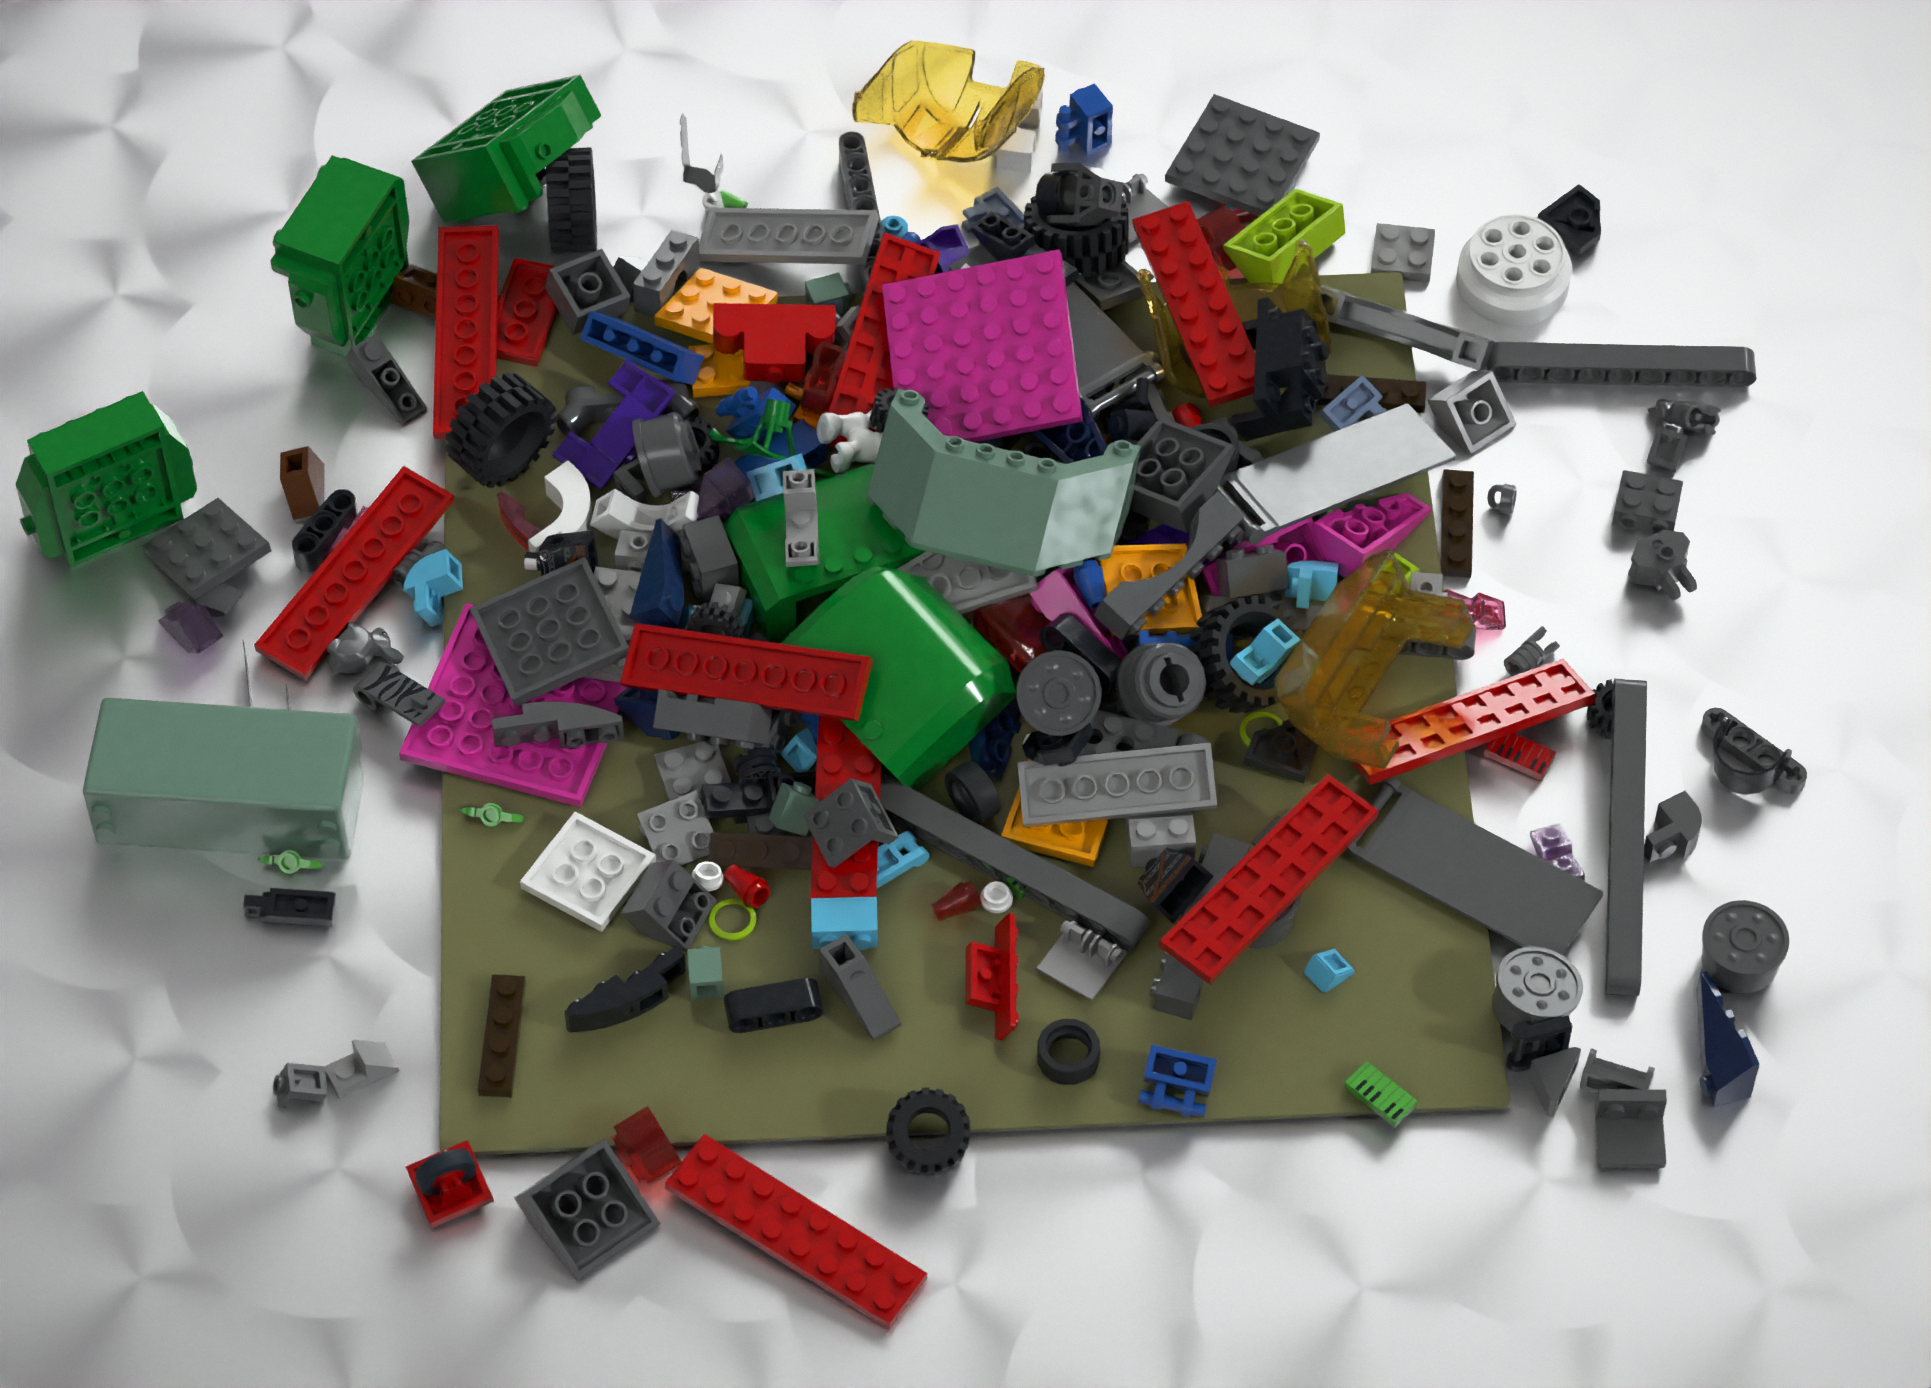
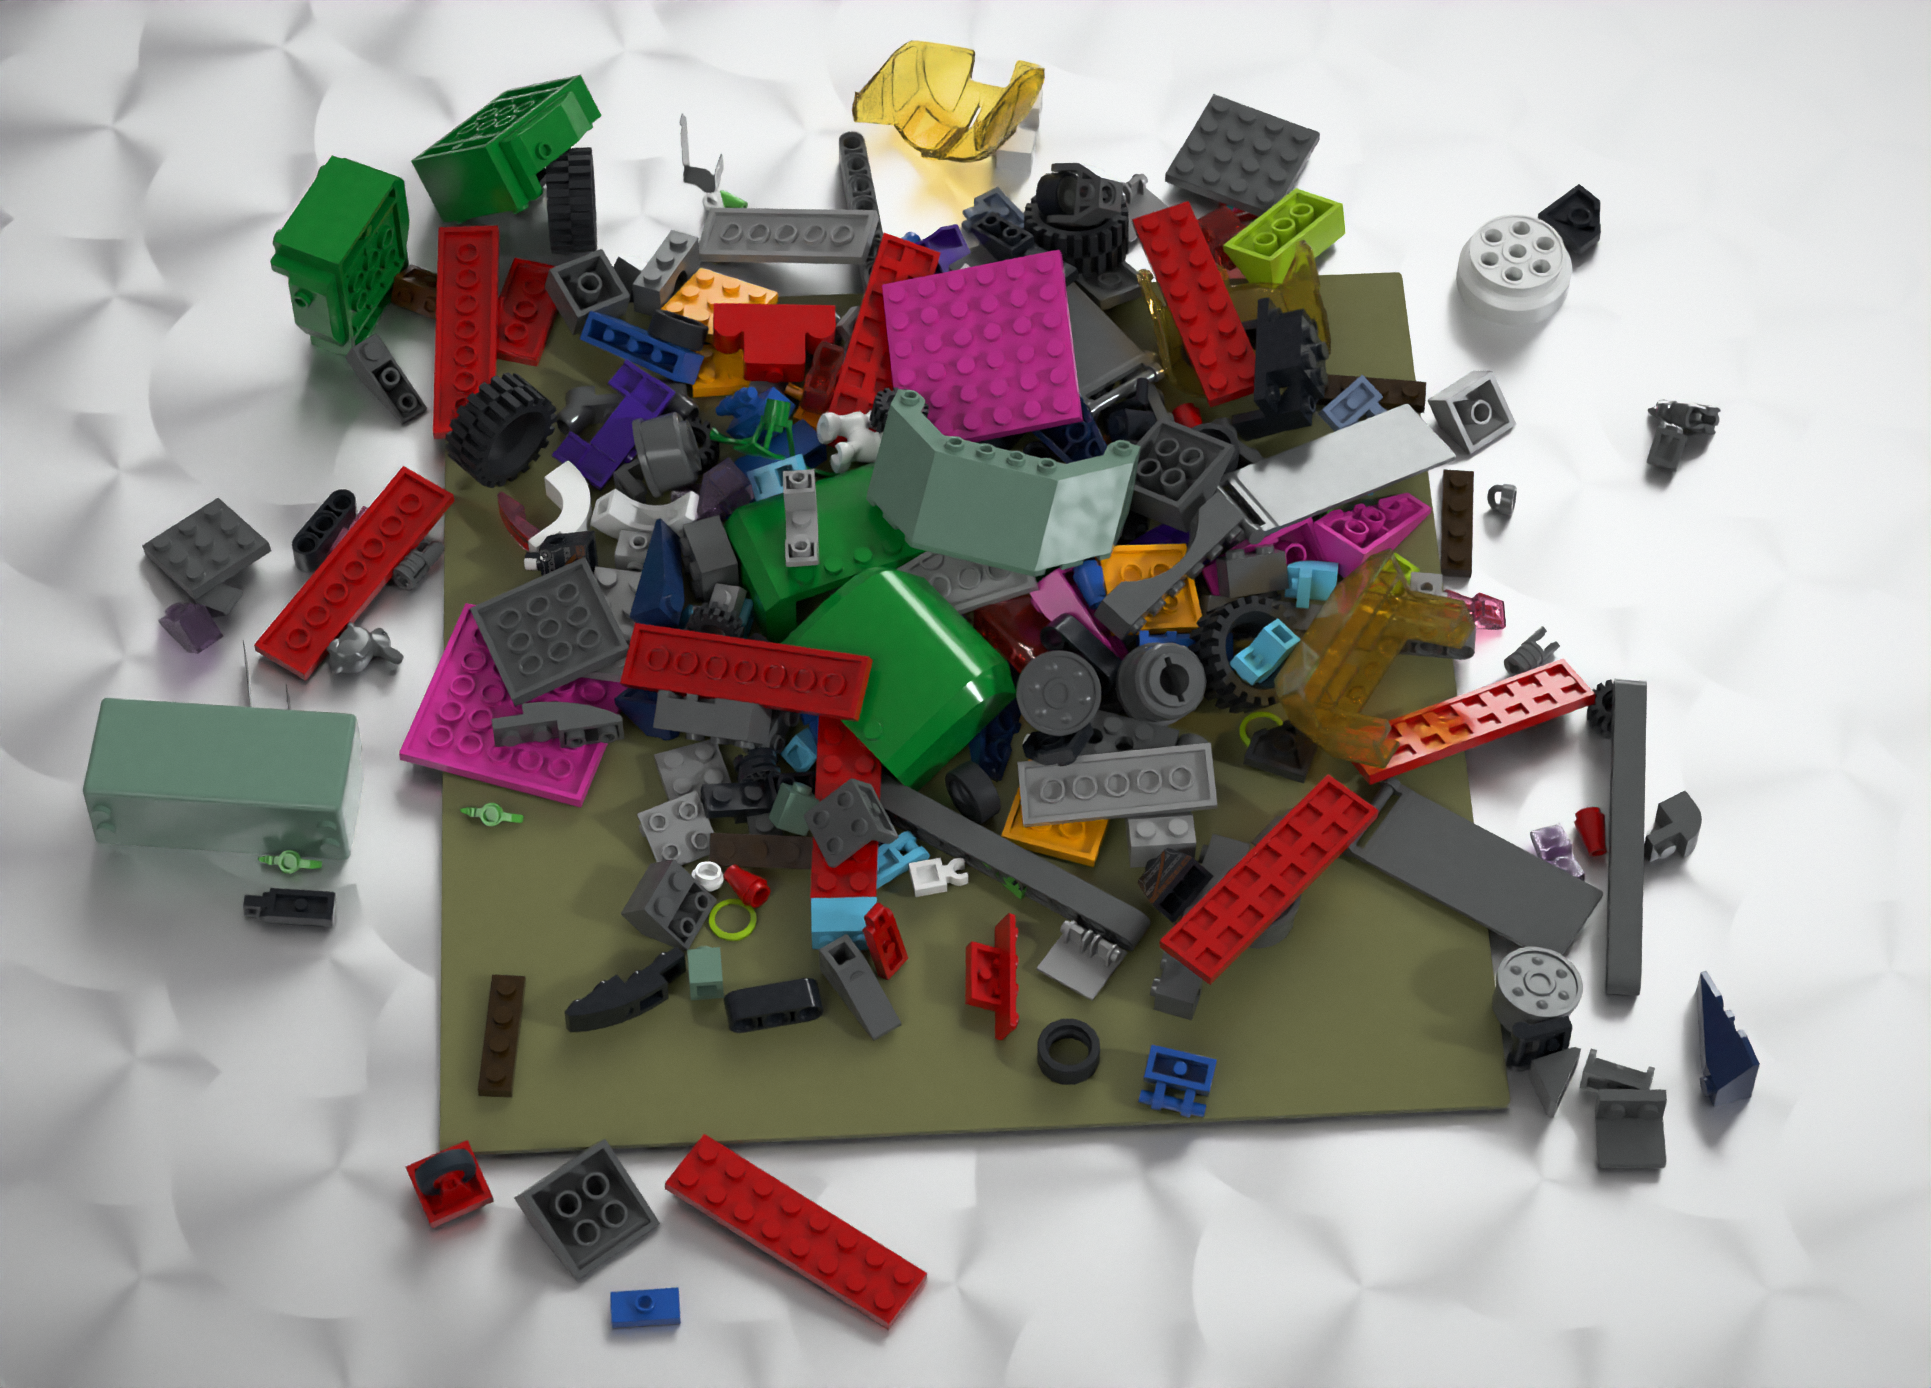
green piece [16,391,197,568] -> none
dark grey bracket [273,1063,328,1108] -> none
reddish brown slope [280,446,325,523] -> none
light grey slope [325,1040,399,1098] -> none
dark grey door [353,662,446,728] -> none
medium azure brick [404,549,463,627] -> none
white plate [520,812,656,932] -> none
clear red brick [612,1106,683,1186] -> none
sand green brick [805,272,853,316] -> none
medium azure plate [881,216,908,238] -> none
black tyre [886,1087,971,1176] -> none
clear red cone [931,881,982,922] -> none
white plate [980,881,1013,913] -> none
blue brick [1055,83,1113,155] -> none
medium azure slope [1304,949,1355,993] -> none
dark grey arch [1308,285,1494,371] -> none
bright green tile [1344,1061,1417,1128] -> none
light grey plate [1371,223,1436,282] -> none
red tile [1484,733,1556,781] -> none
dark grey beam [1487,342,1757,387] -> none
dark grey plate [1612,470,1684,534] -> none
dark grey hinge [1628,530,1698,601] -> none
dark grey beam [1701,707,1807,794] -> none
dark grey wheel [1702,900,1790,994] -> none
black piece [1713,717,1792,795] -> none
none -> blue plate [610,1287,681,1328]
none -> black tyre [648,309,709,351]
none -> red hinge [863,902,908,980]
none -> white plate [909,858,968,897]
none -> red cone [1574,807,1607,857]

